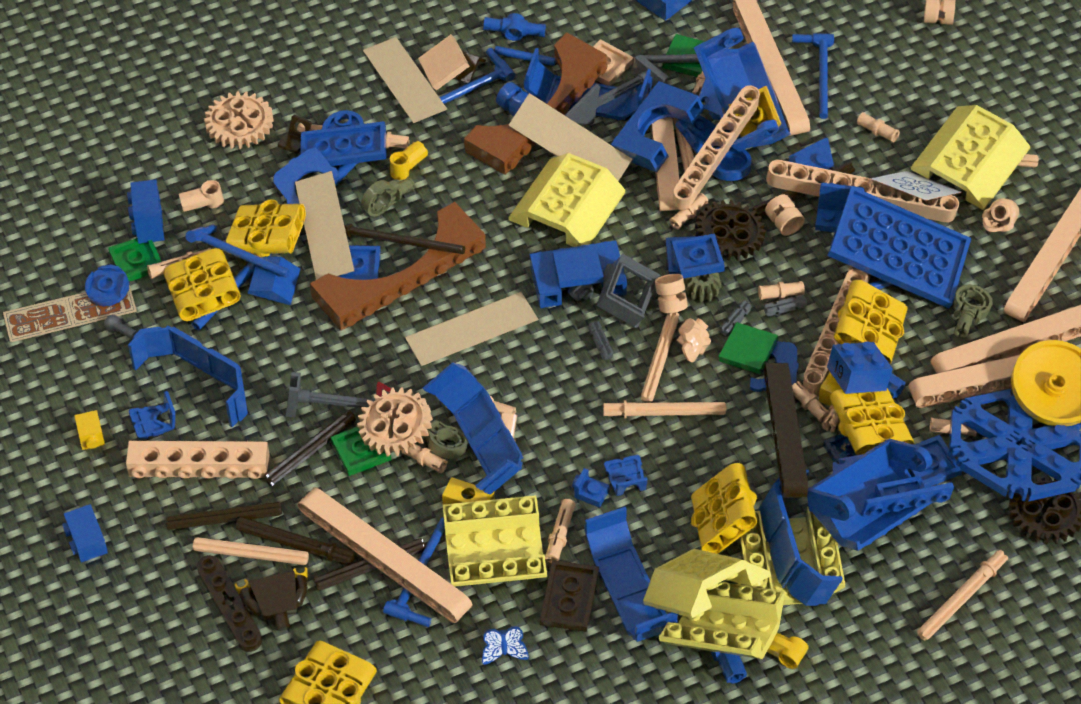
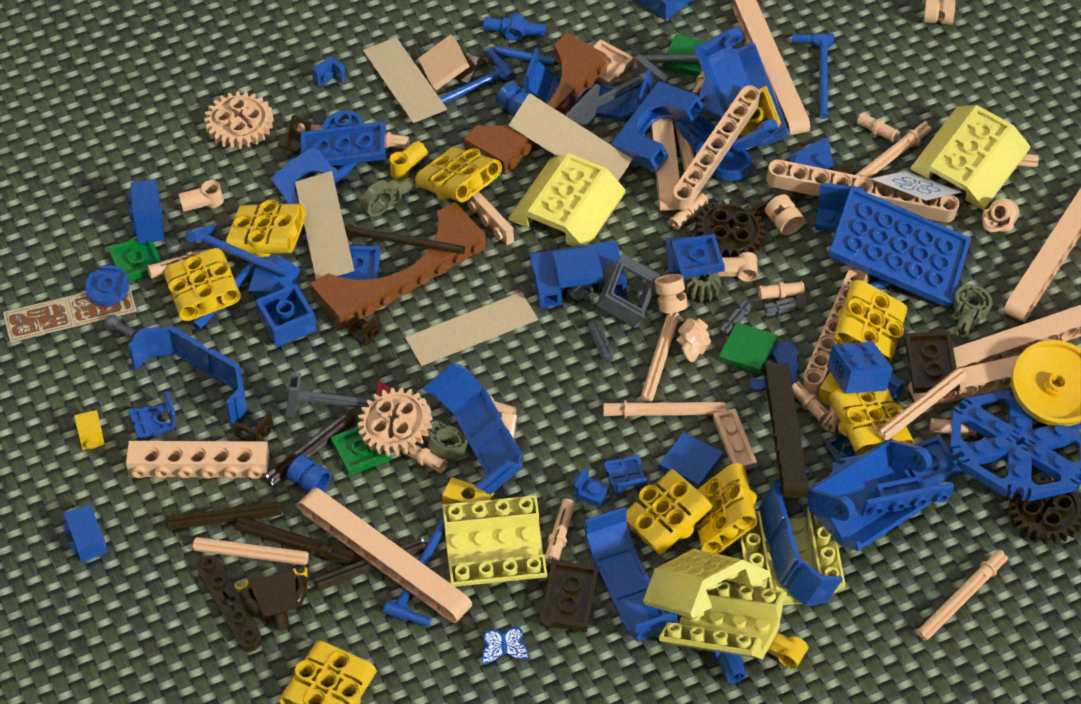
none -> dark brown bracket [233,411,274,442]
none -> blue brick [256,284,317,347]
none -> blue wheel [287,455,331,493]
none -> blue bracket [312,56,345,87]
none -> dark brown bracket [348,314,381,347]
none -> yellow connector [415,147,502,202]
none -> light nougat plate [468,192,514,245]
none -> yellow connector [626,469,713,556]
none -> blue tile [659,432,723,489]
none -> light nougat plate [713,408,757,470]
none -> light nougat piece [718,252,758,282]
none -> light nougat axle [855,121,932,178]
none -> light nougat axle [878,368,966,441]
none -> dark brown plate [904,331,960,394]

